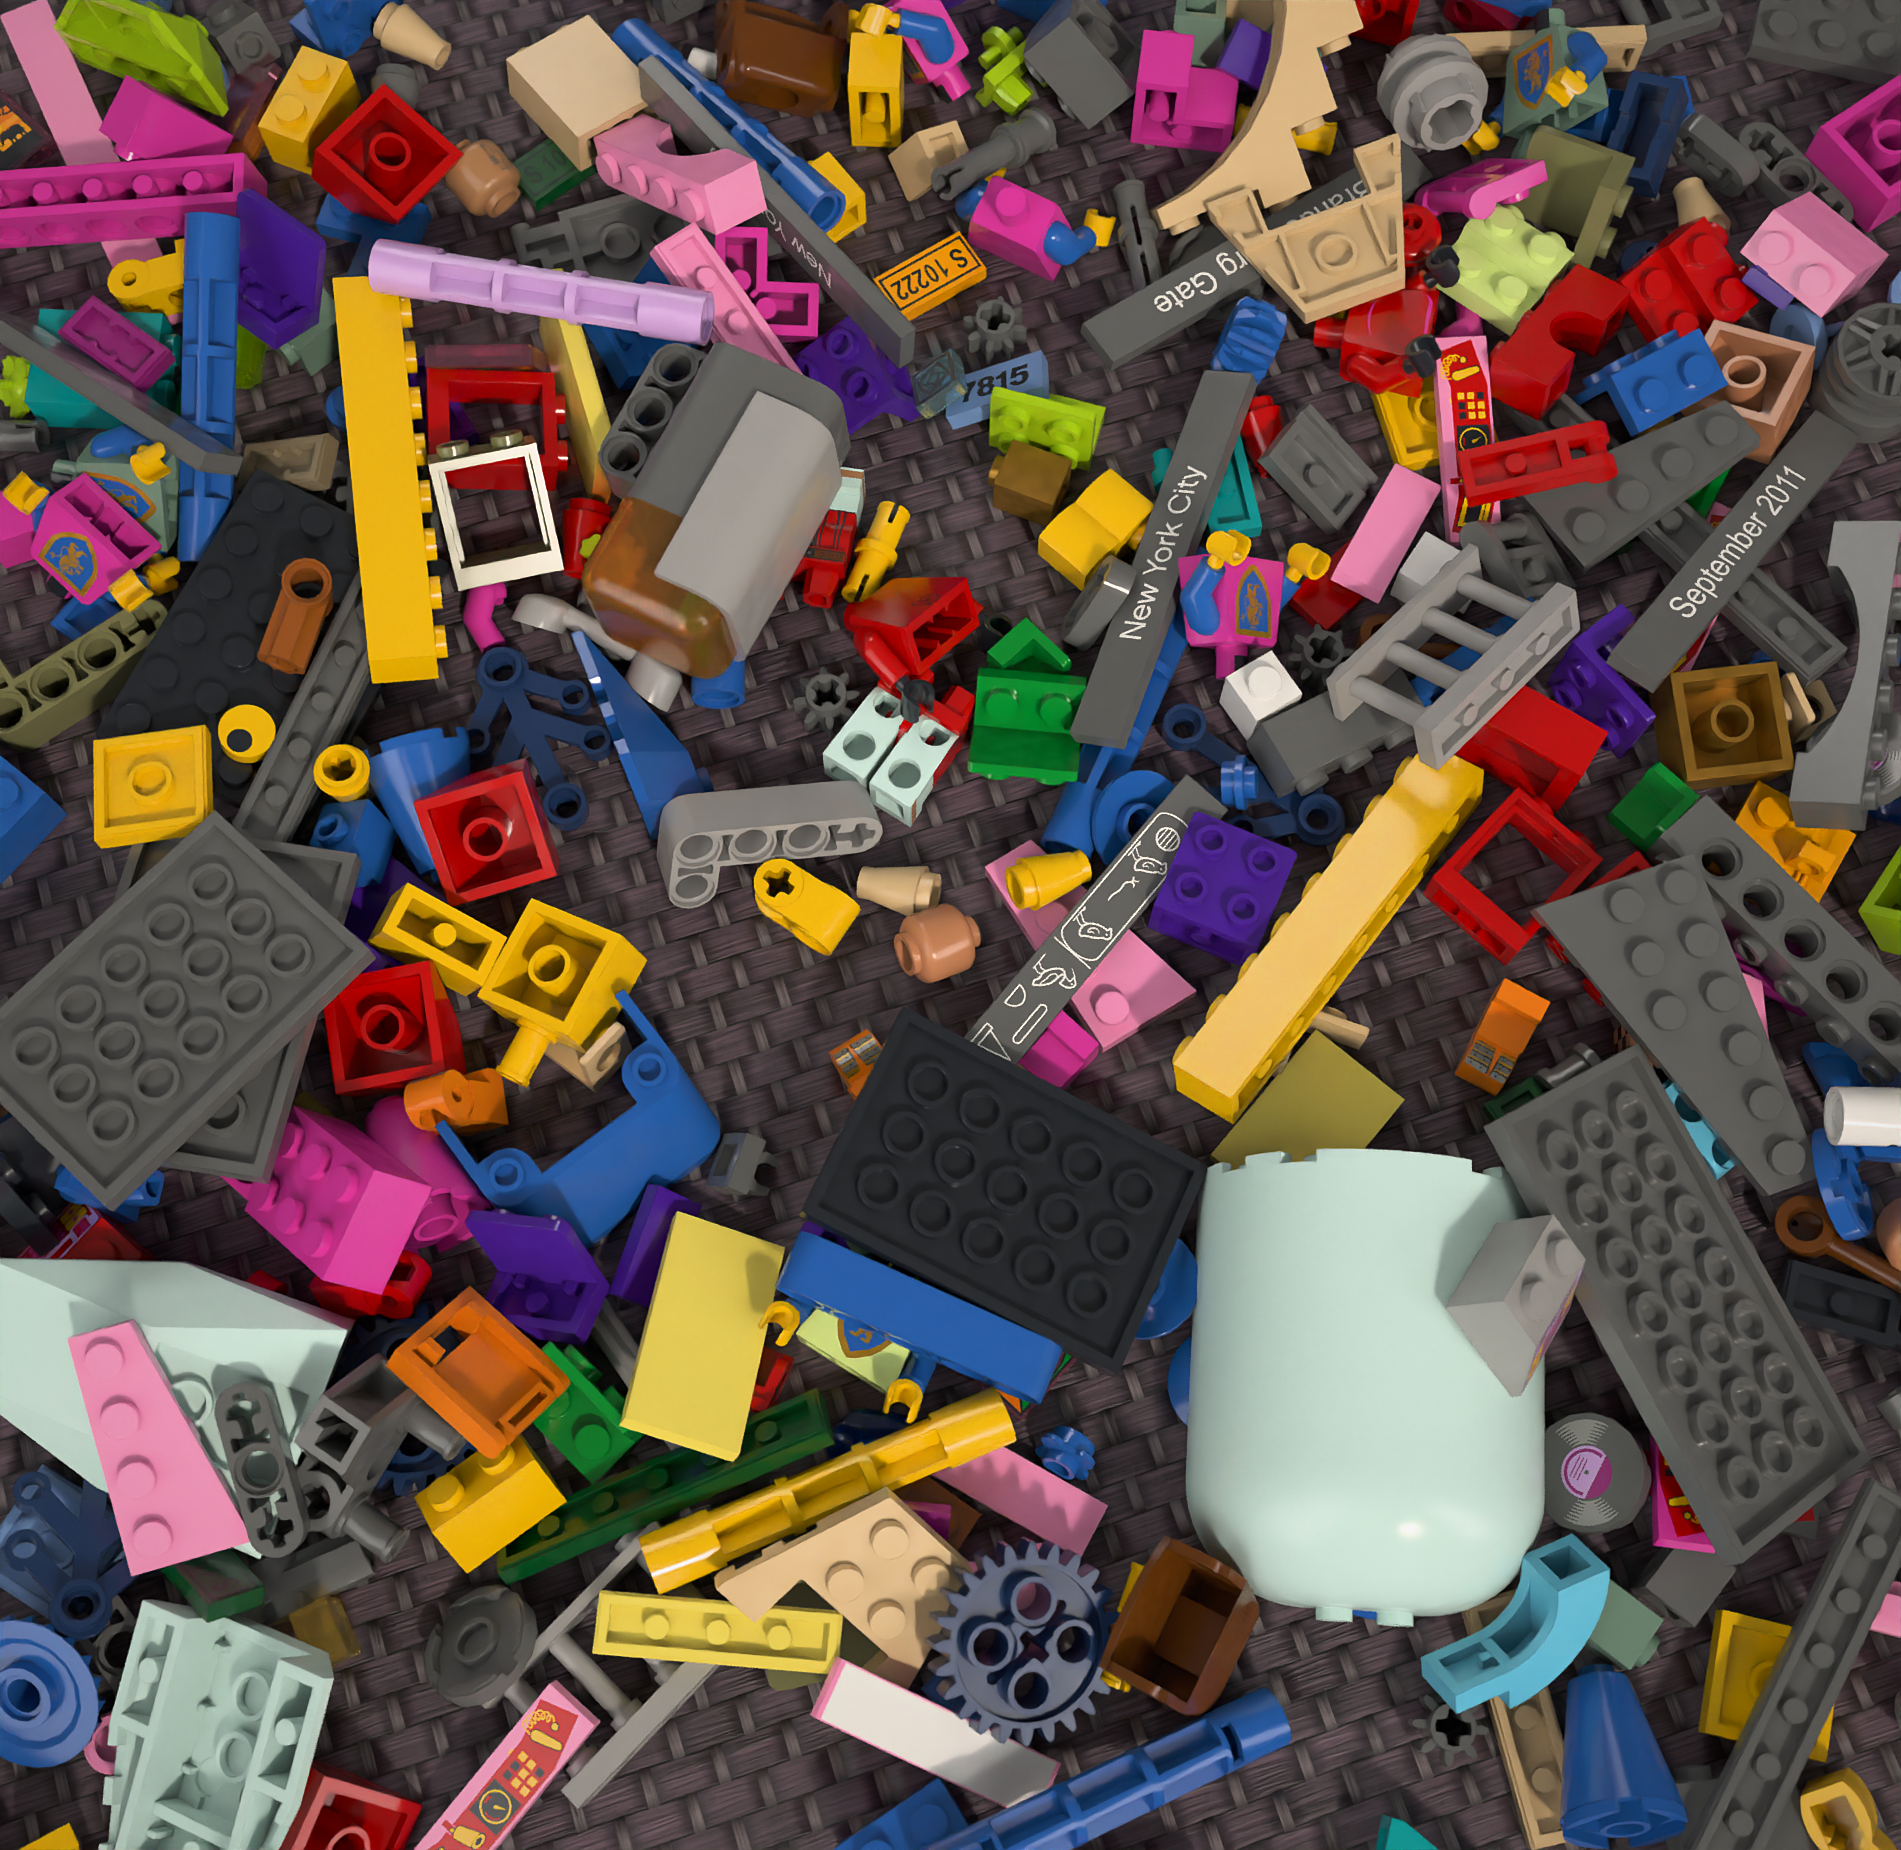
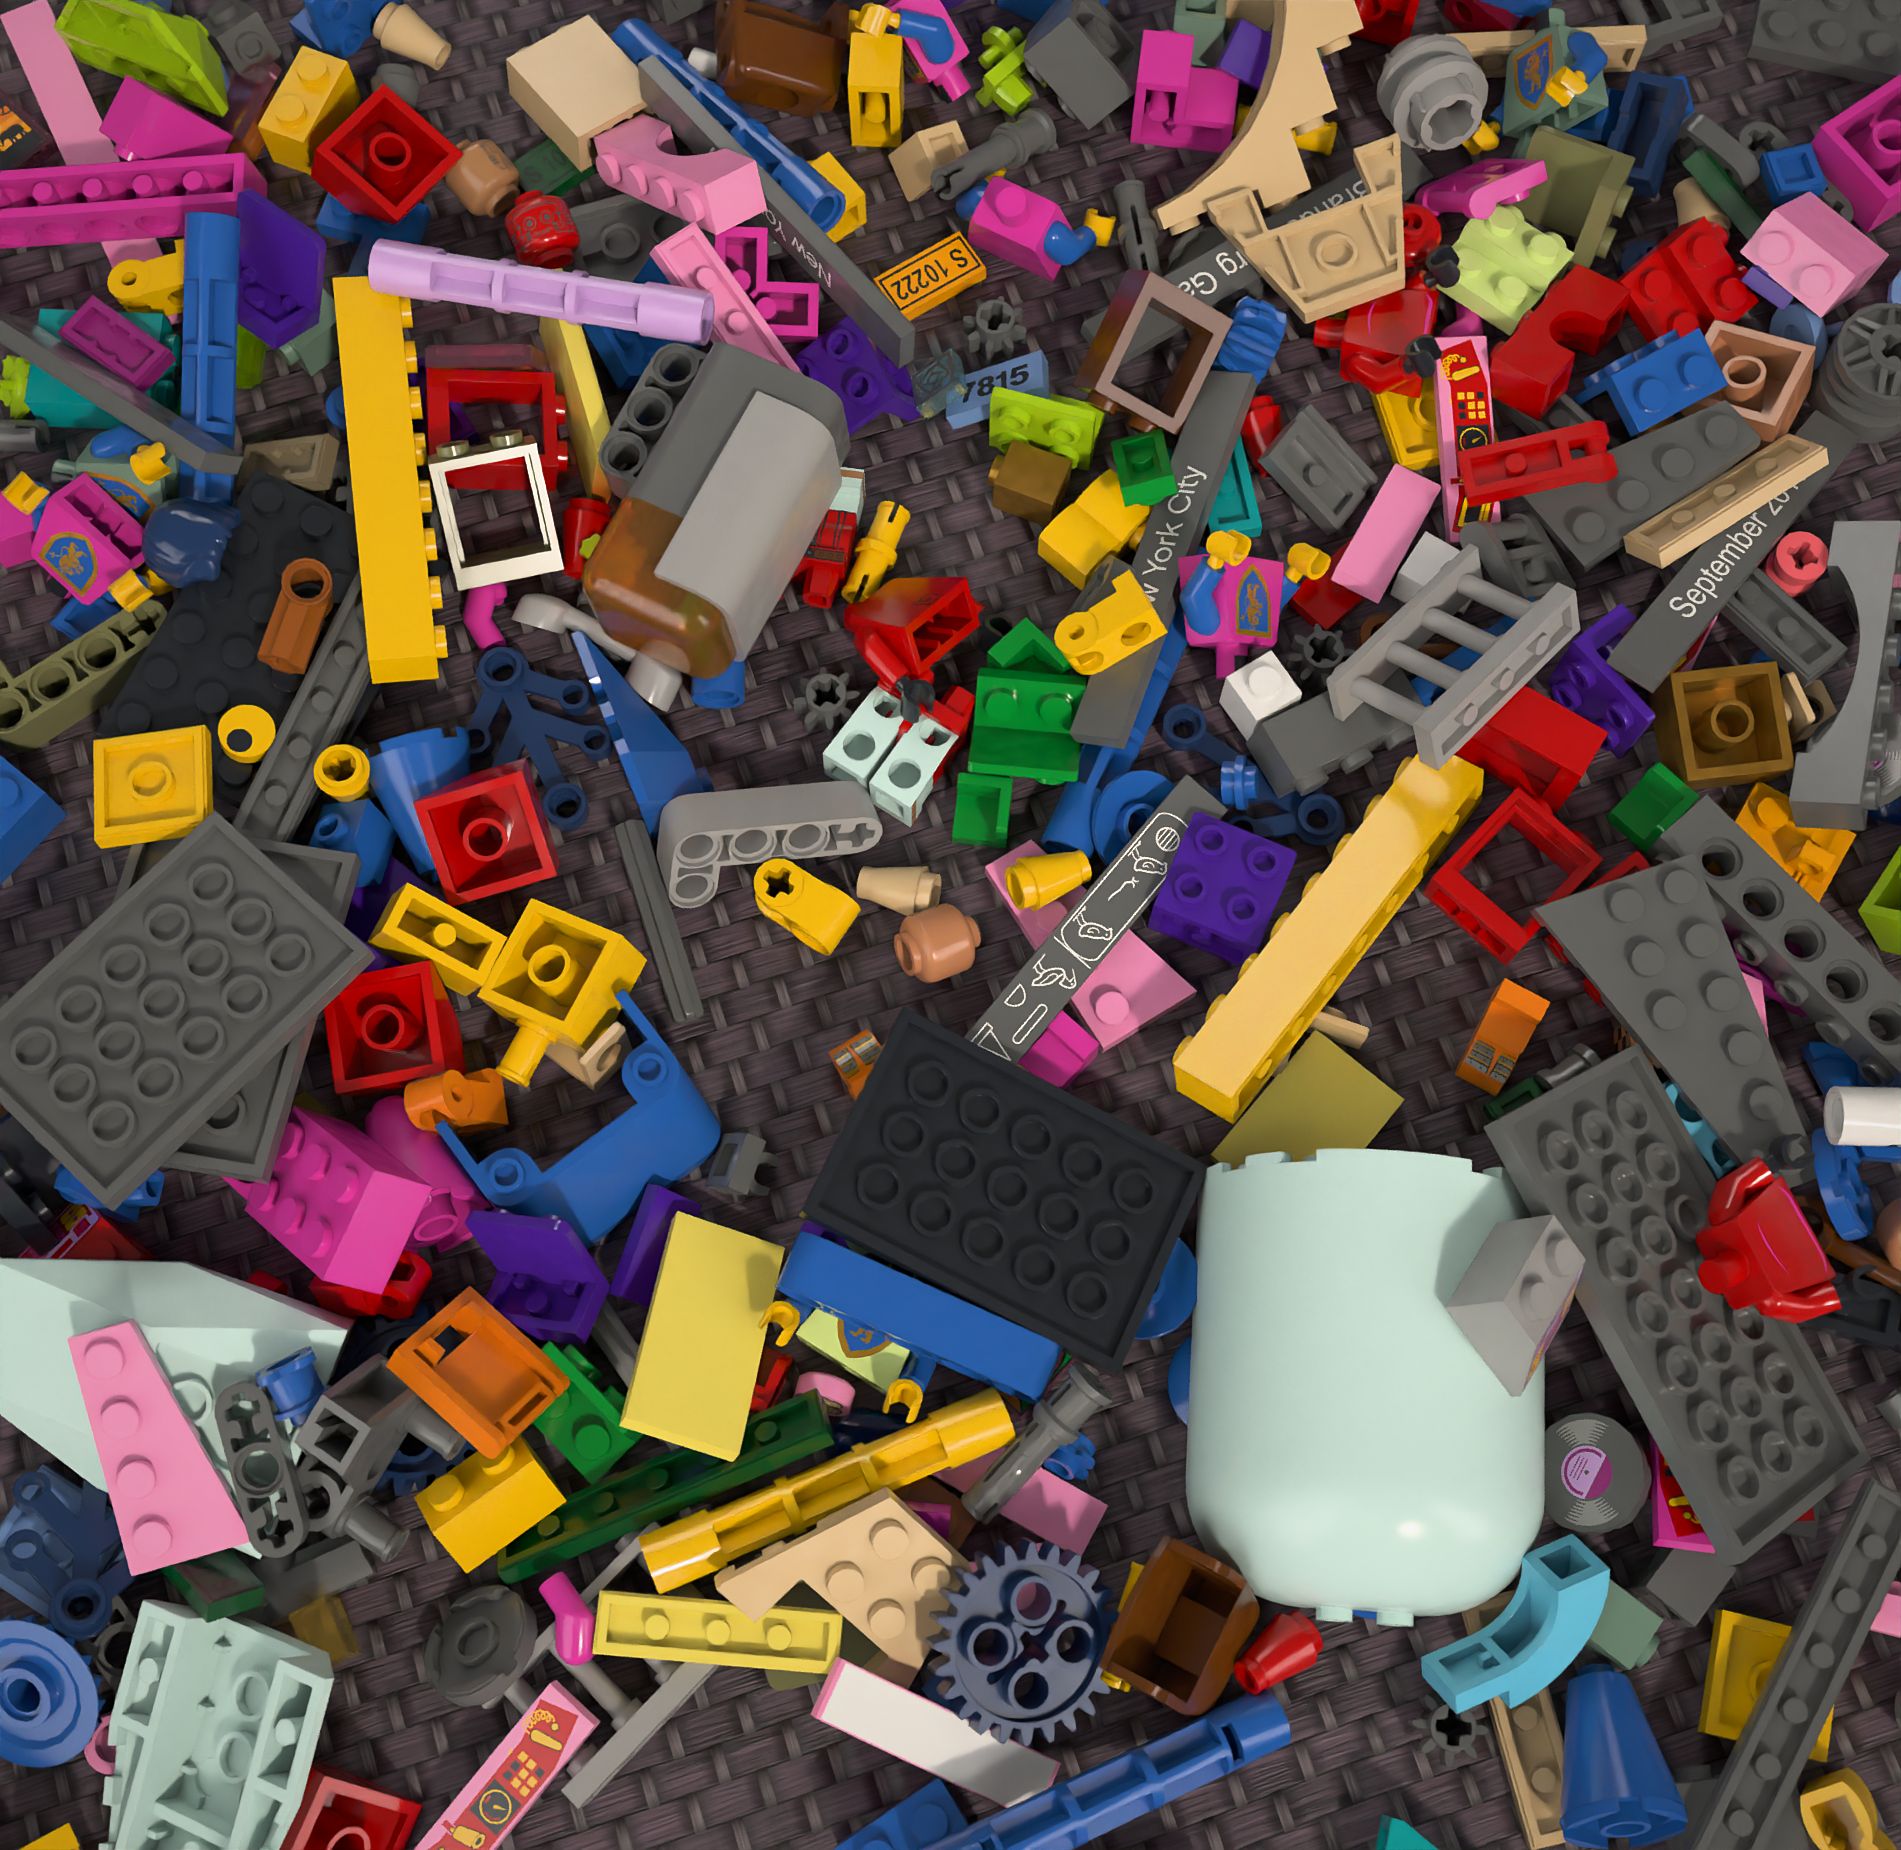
none -> dark blue hair [142,498,242,588]
none -> blue brick [255,1346,331,1426]
none -> red head [505,190,581,269]
none -> dark pink arm [539,1572,596,1666]
none -> dark grey axle [614,819,704,1024]
none -> bright pink tile [793,1372,855,1416]
none -> green panel [952,773,1013,849]
none -> dark grey pin [960,1362,1114,1525]
none -> yellow leg [1054,570,1168,675]
none -> reddish brown window [1072,269,1233,436]
none -> green plate [1111,428,1178,507]
none -> red cone [1233,1611,1323,1695]
none -> tan tile [1623,433,1829,569]
none -> dark green tile [1683,146,1766,241]
none -> red torso [1695,1134,1887,1324]
none -> blue tile [1758,143,1828,206]
none -> coral wheel [1763,531,1829,598]

